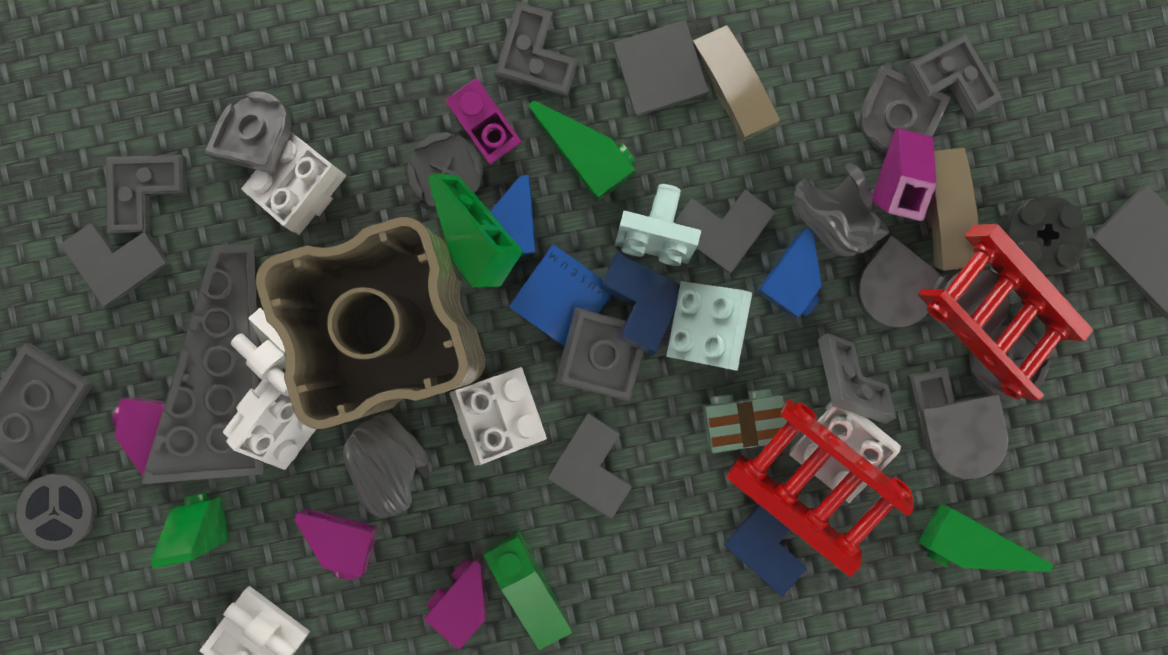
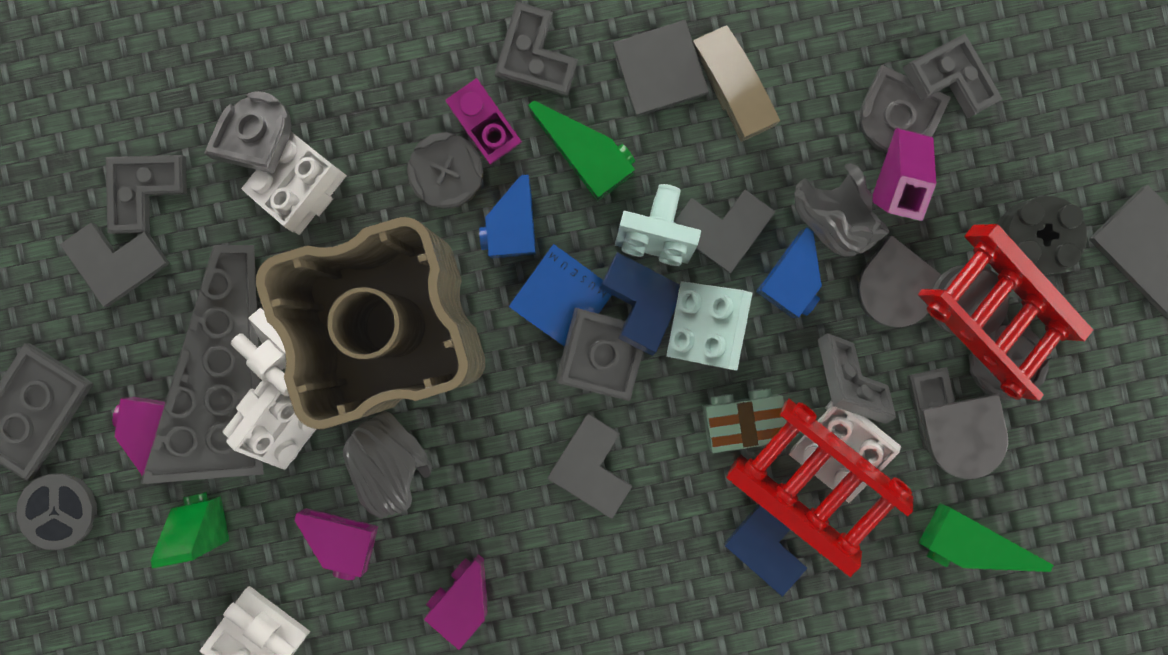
green slope [428,173,523,287] -> none
white plate [449,367,547,466] -> none
green slope [483,530,573,650] -> none
dark tan slope [927,148,979,271] -> none

